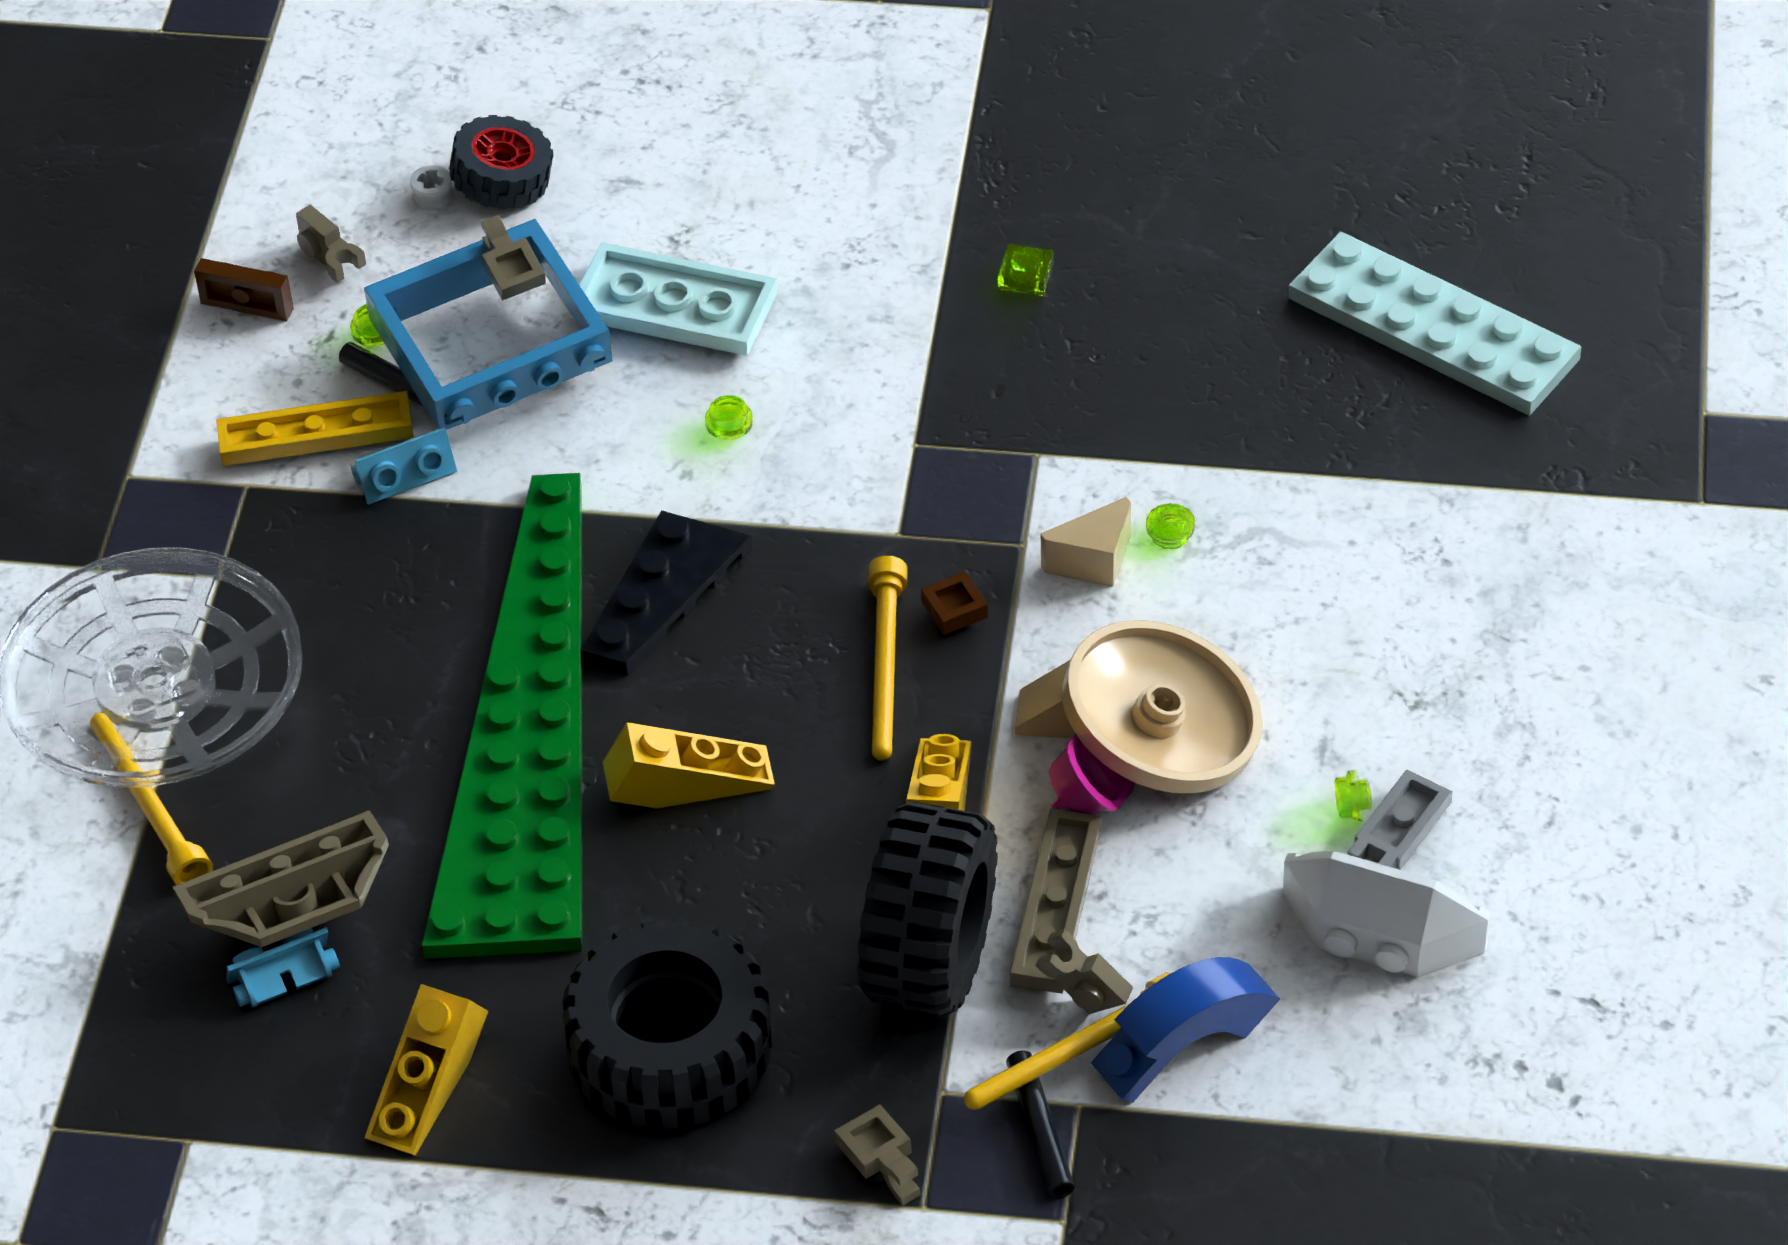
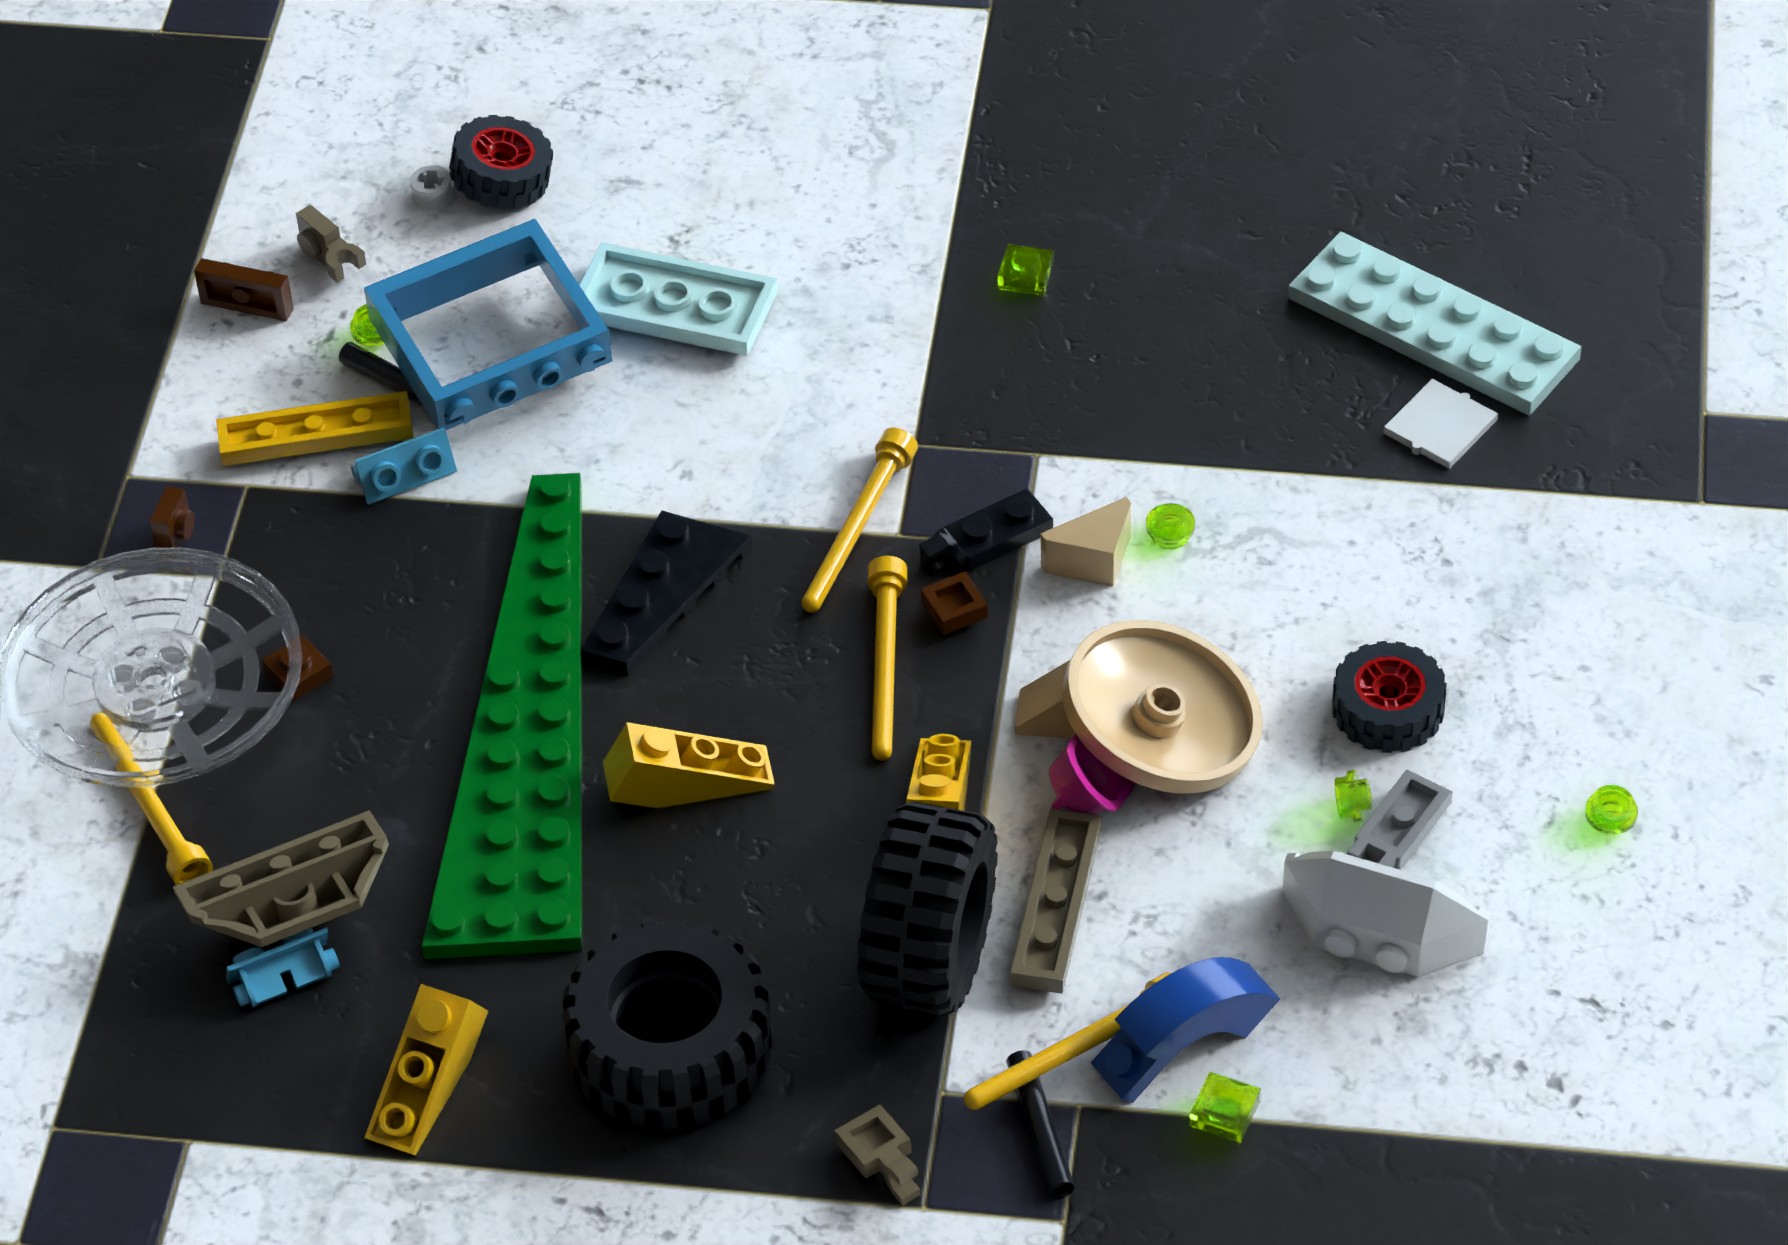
dark tan plate [481,215,546,301] -> none
clear neon green plate [705,395,753,440] -> none
dark tan plate [1035,929,1133,1014] -> none
none -> reddish brown plate [149,486,195,557]
none -> reddish brown plate [261,635,333,701]
none -> yellow piece [802,427,918,613]
none -> black hinge [919,488,1053,576]
none -> clear neon green plate [1190,1072,1261,1143]
none -> black wheel [1332,641,1447,753]
none -> white piece [1383,379,1498,469]
none -> clear neon green plate [1585,785,1638,834]

